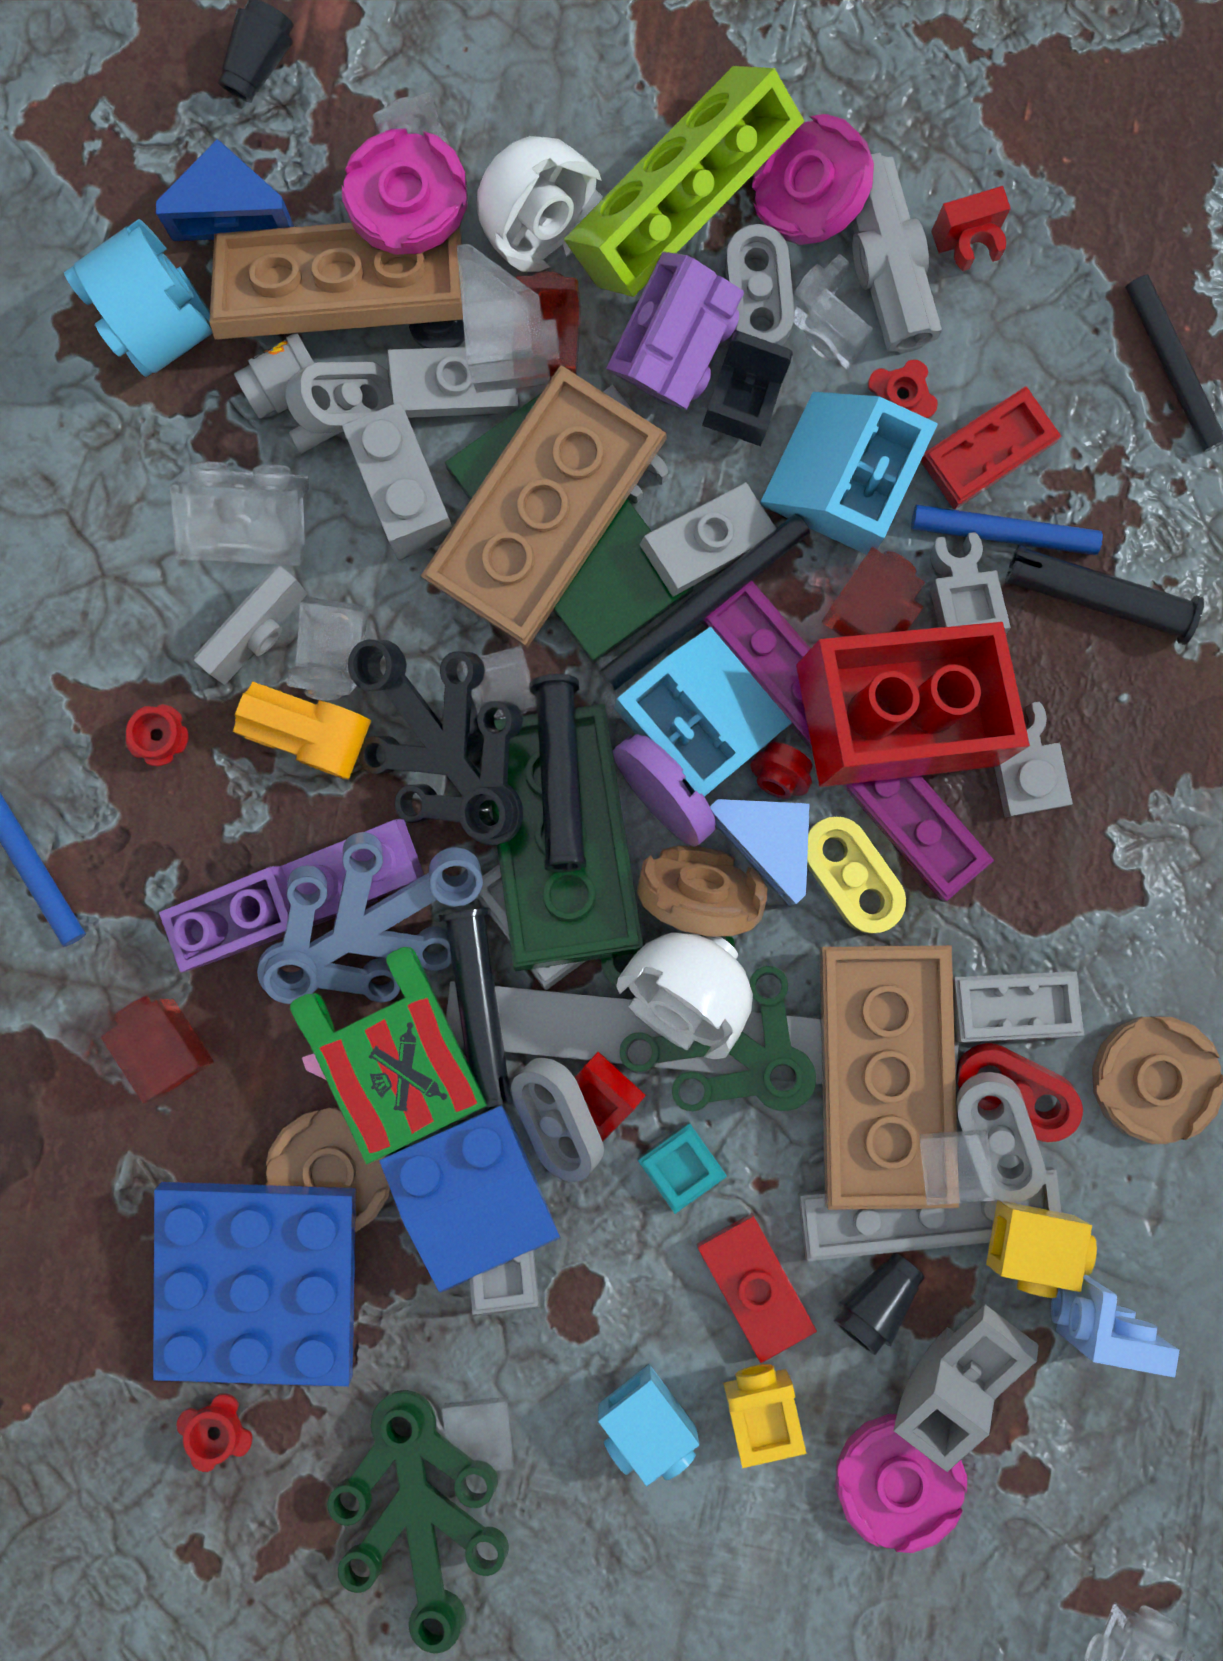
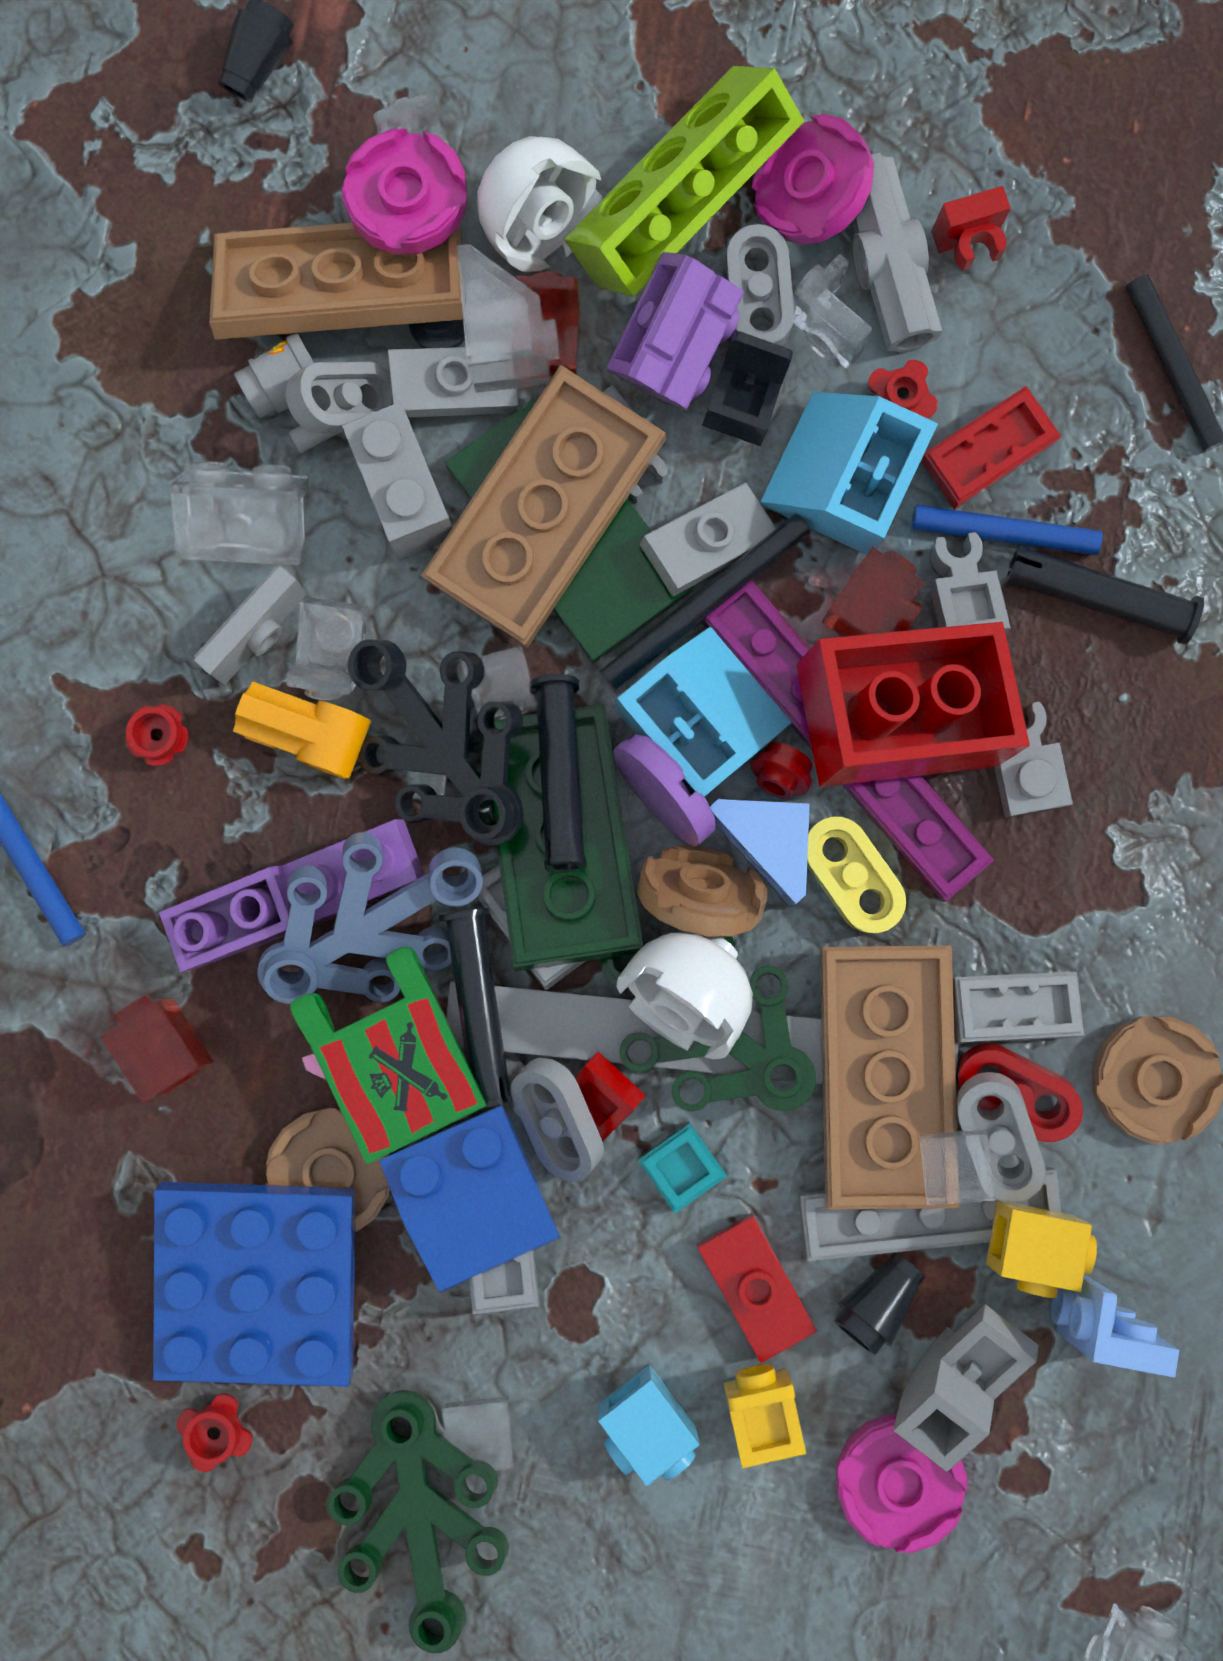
medium azure brick [64,219,213,377] -> none
blue slope [156,139,294,241] -> none

